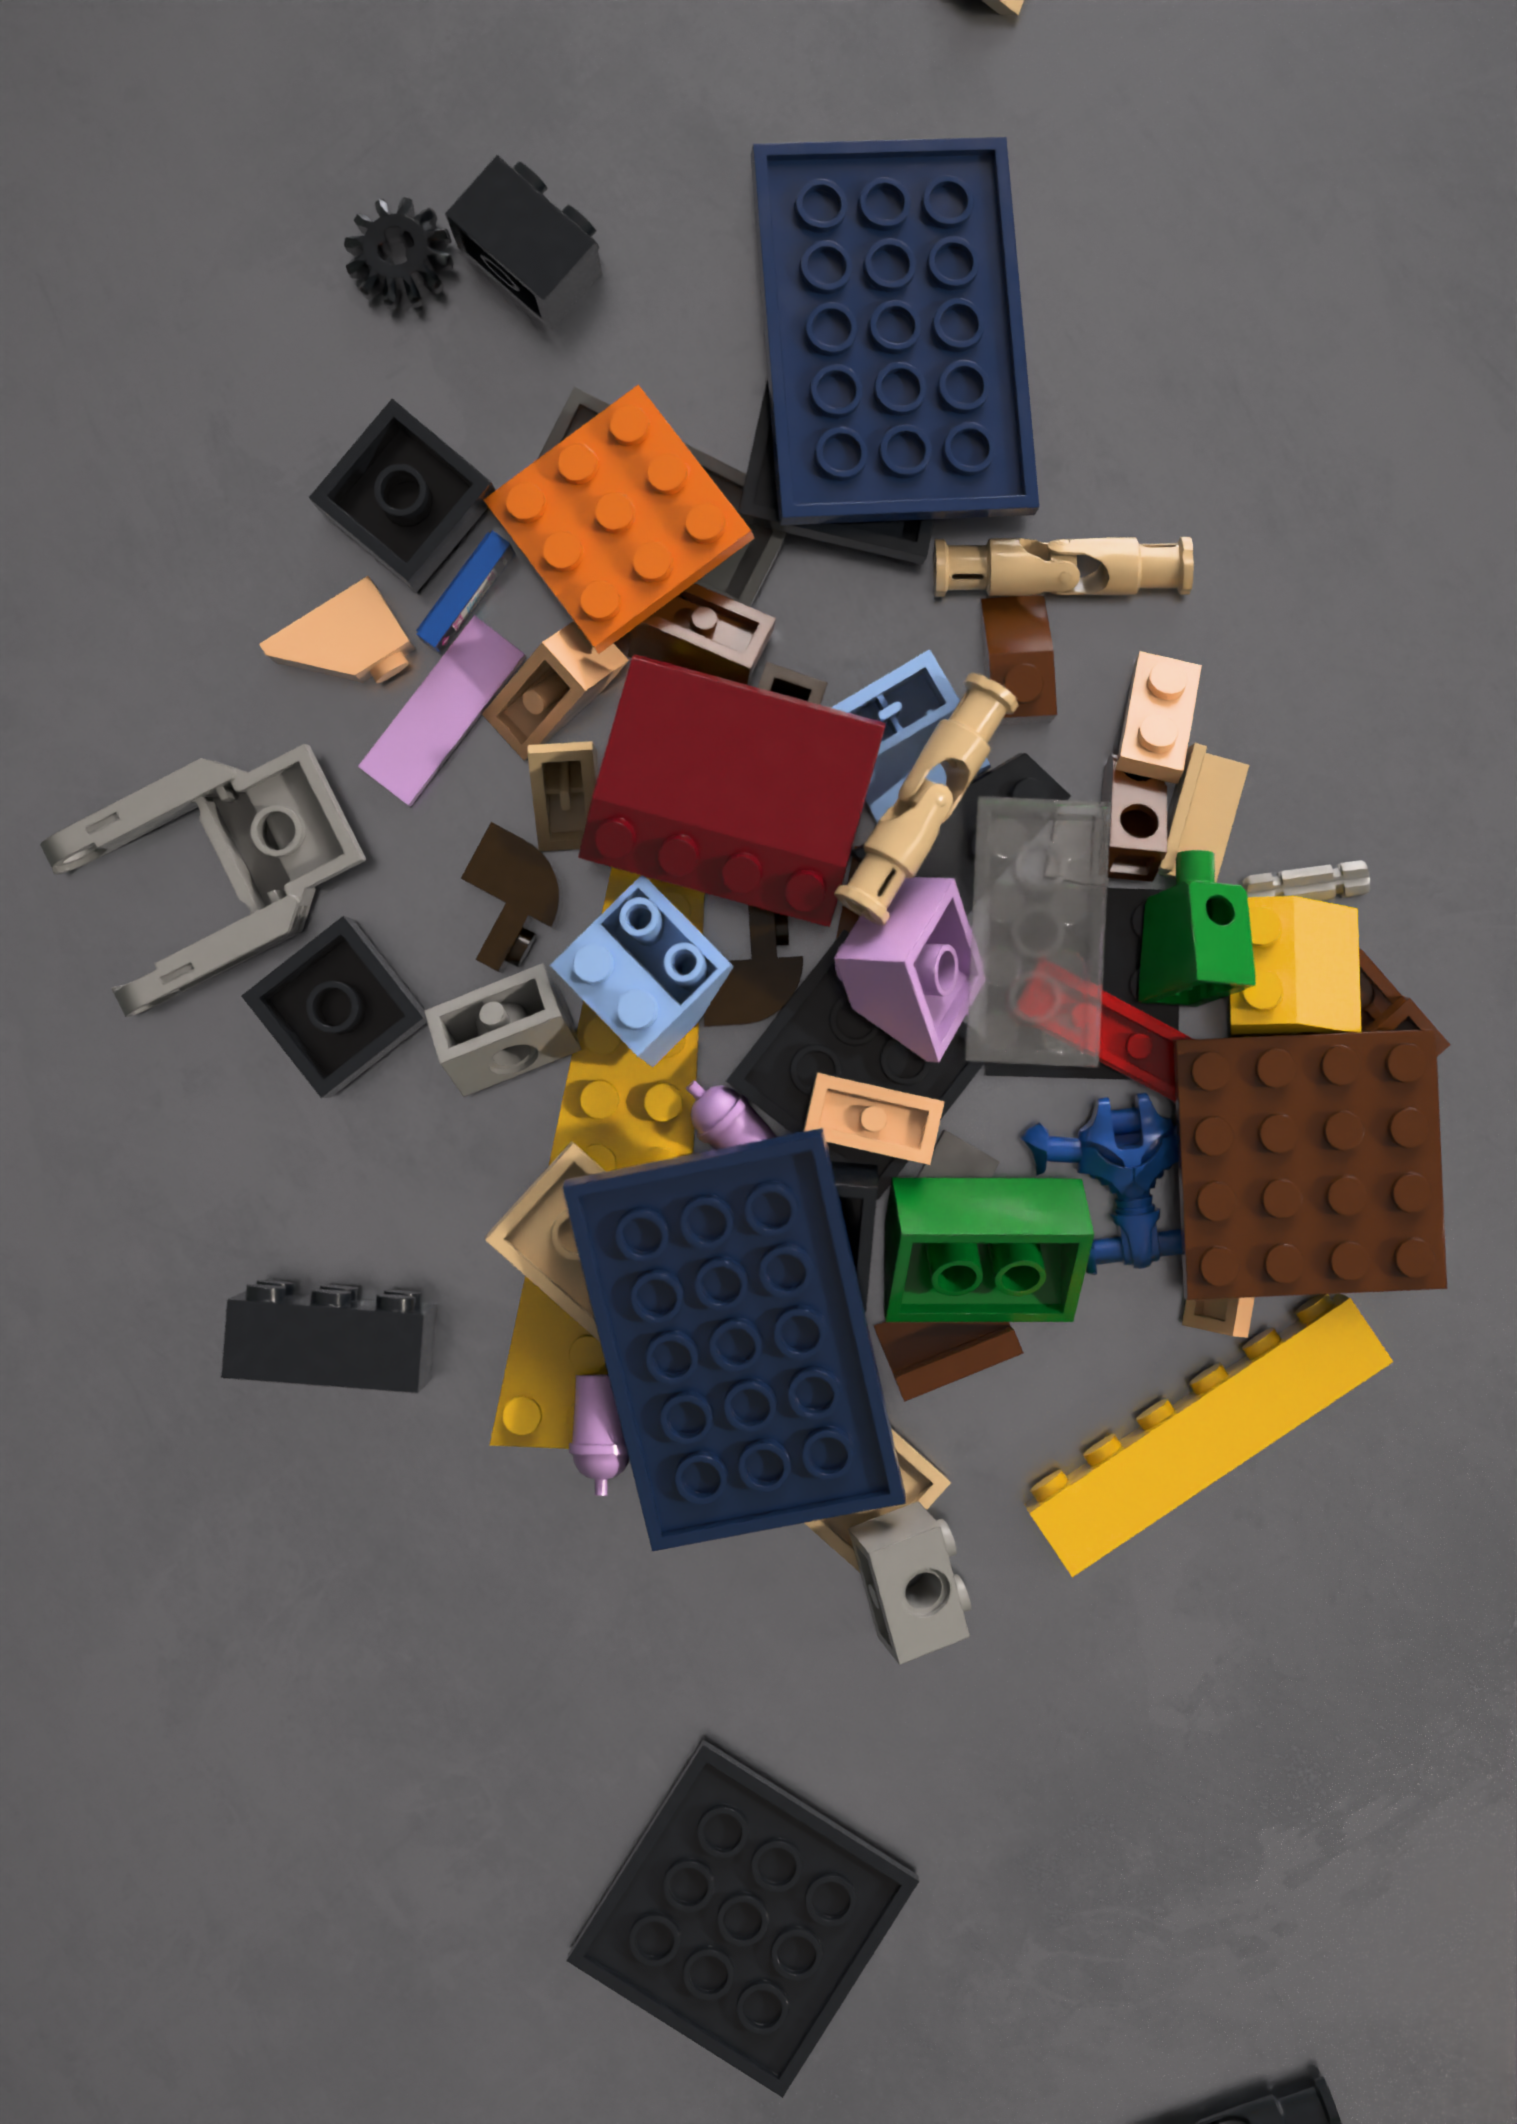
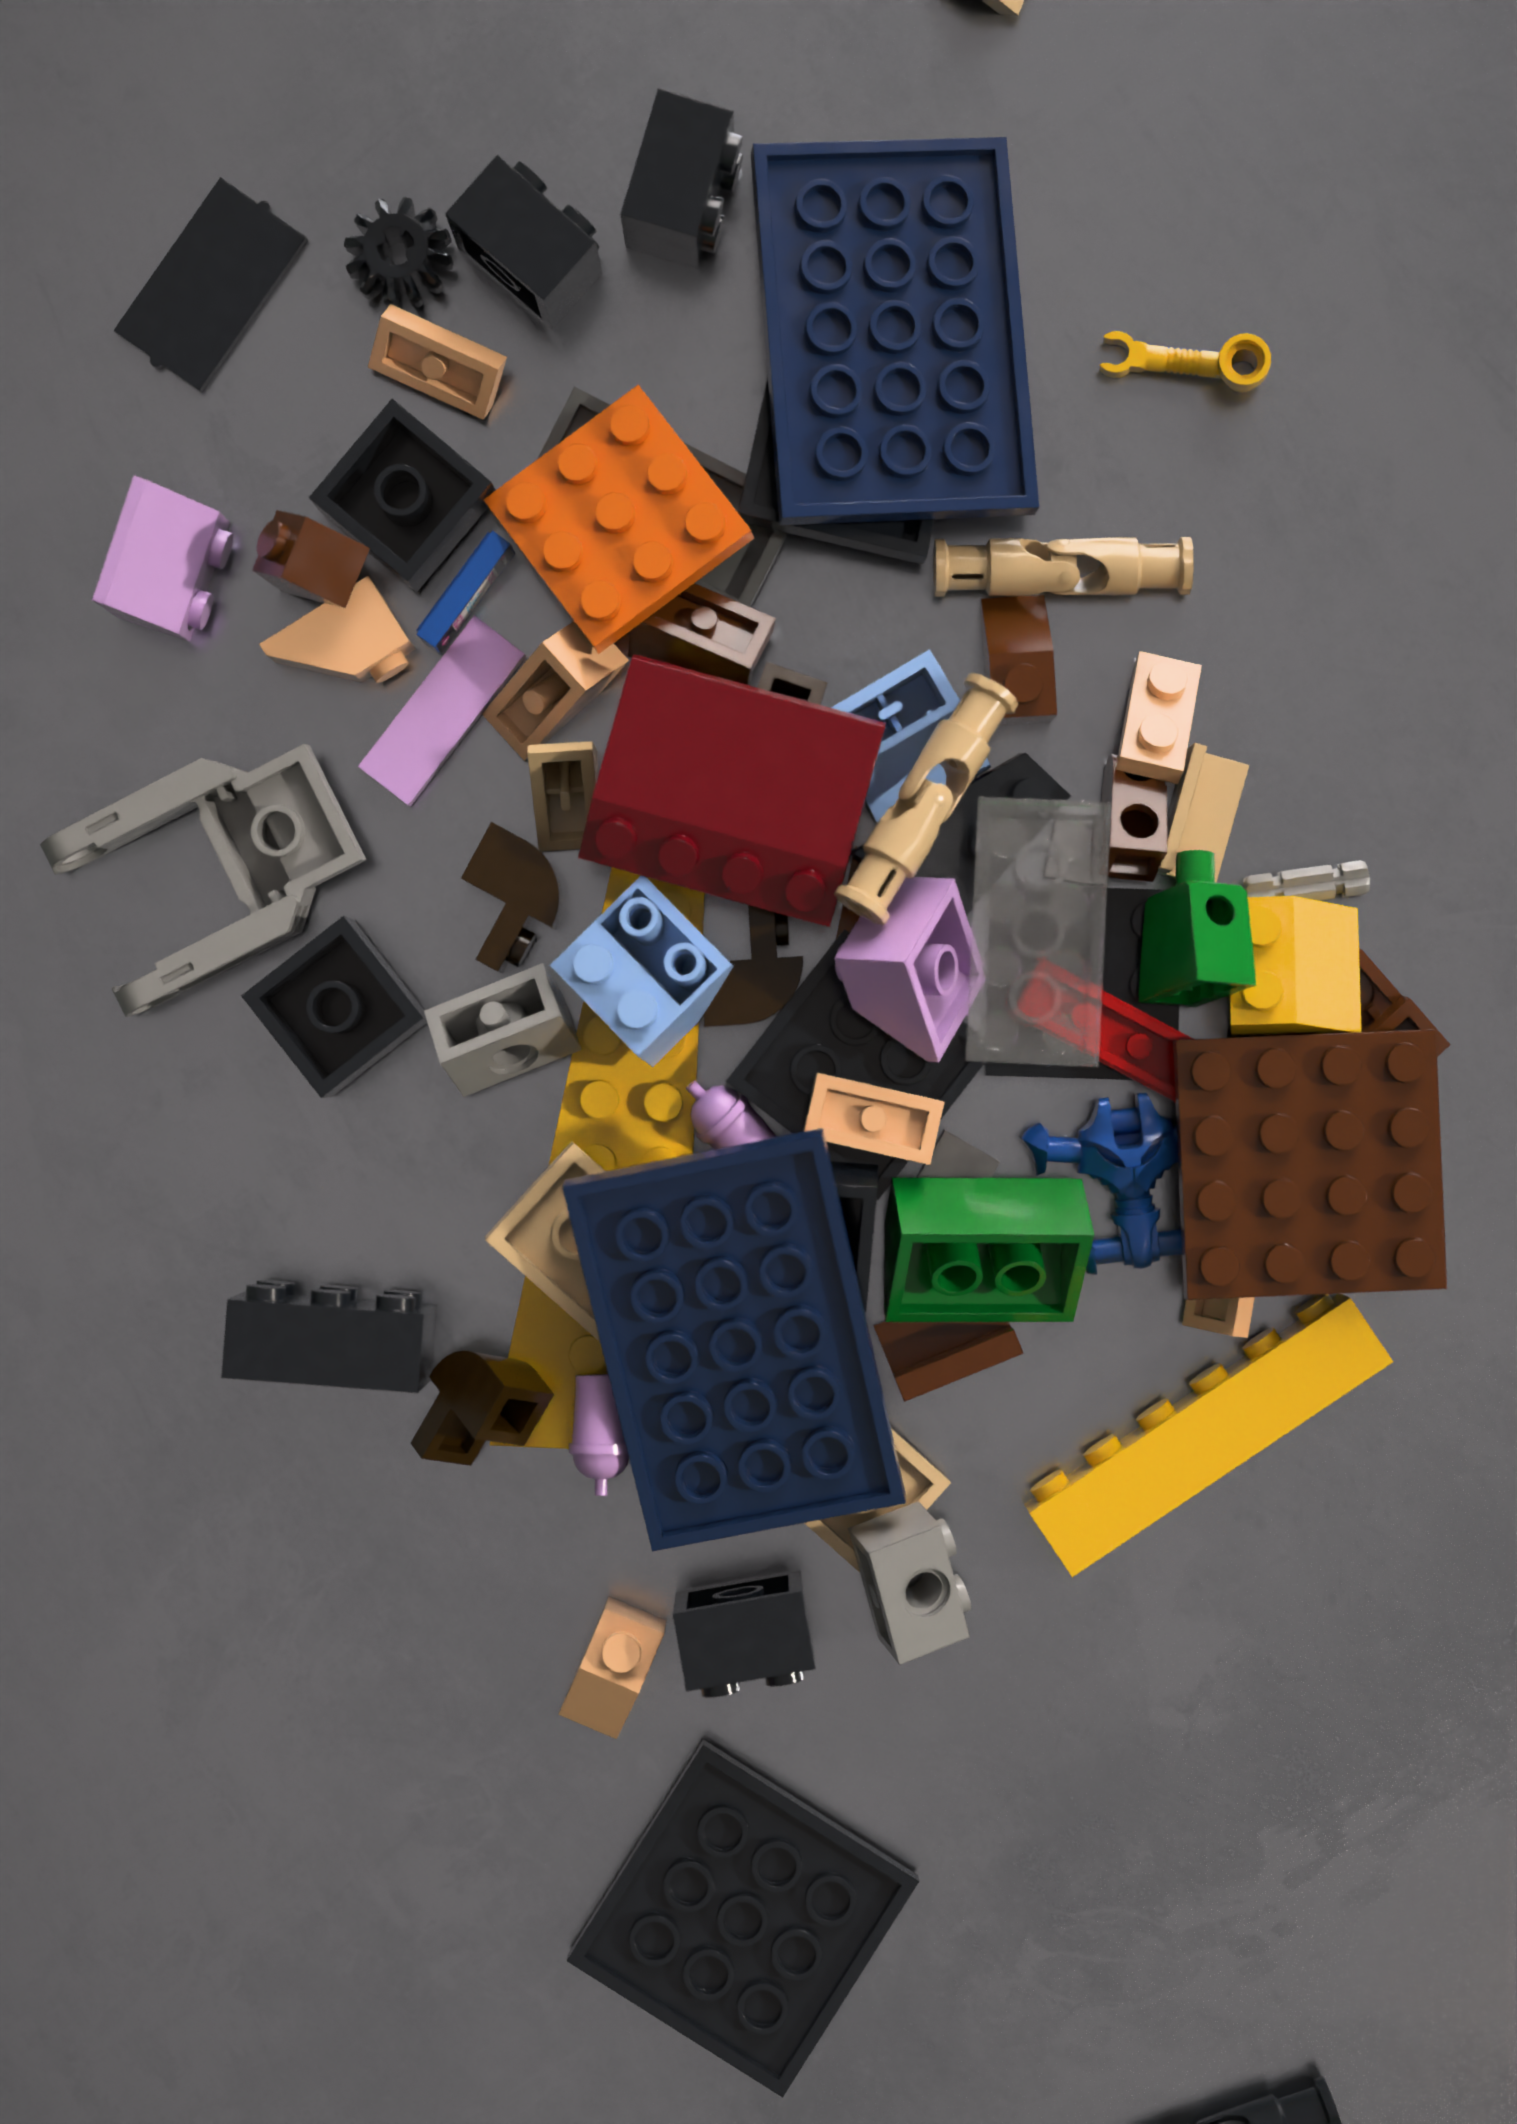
none -> lavender slope [92,476,234,642]
none -> black piece [113,177,308,393]
none -> reddish brown slope [252,510,370,608]
none -> light nougat plate [368,304,507,420]
none -> dark brown brick [411,1350,554,1466]
none -> light nougat slope [558,1596,667,1739]
none -> black brick [620,88,743,269]
none -> black brick [673,1571,816,1698]
none -> yellow brick [1100,331,1271,392]

